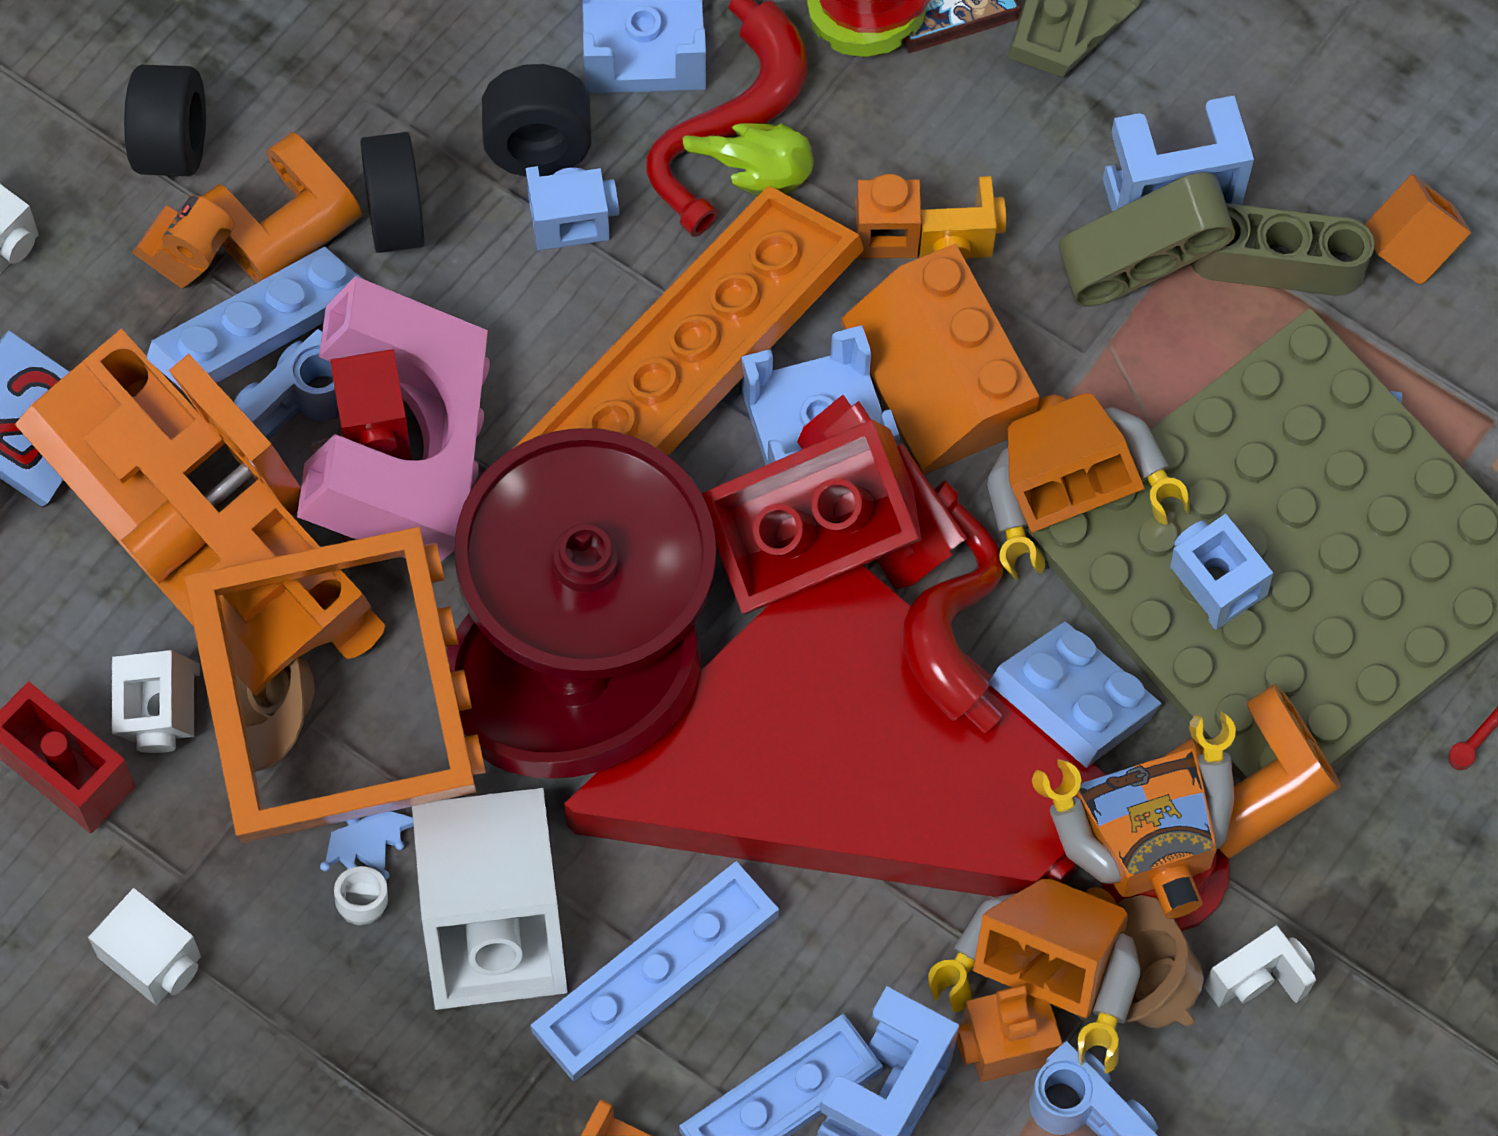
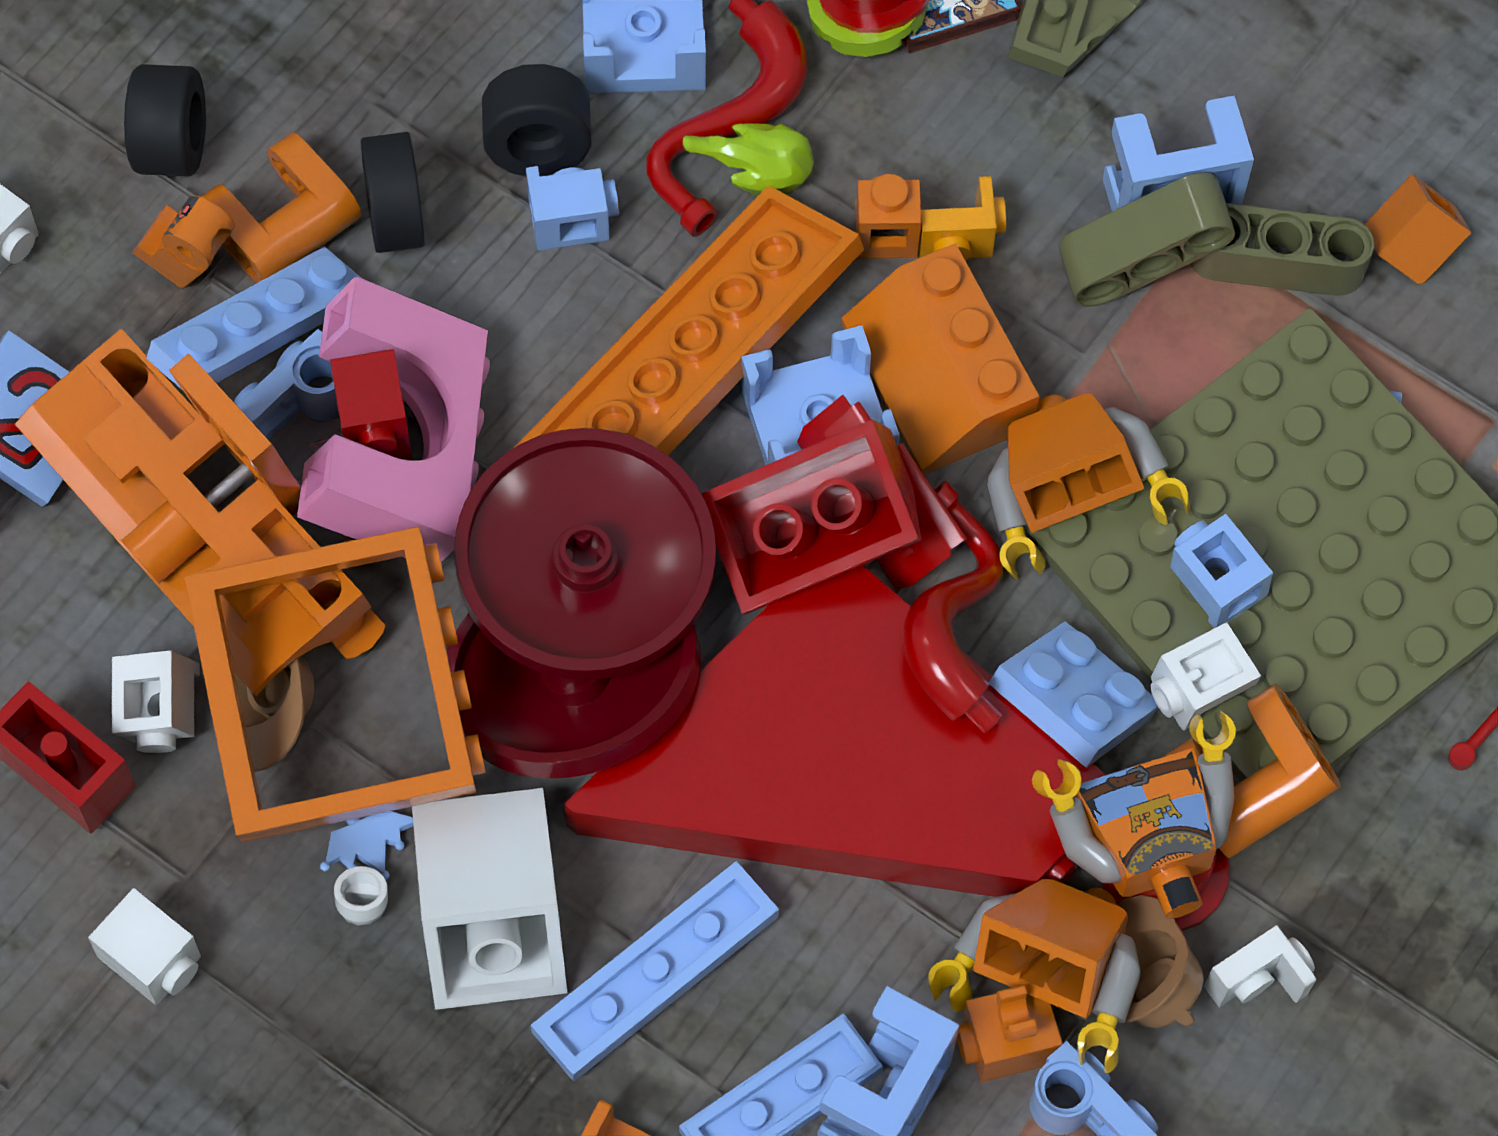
none -> white bracket [1151,622,1261,730]

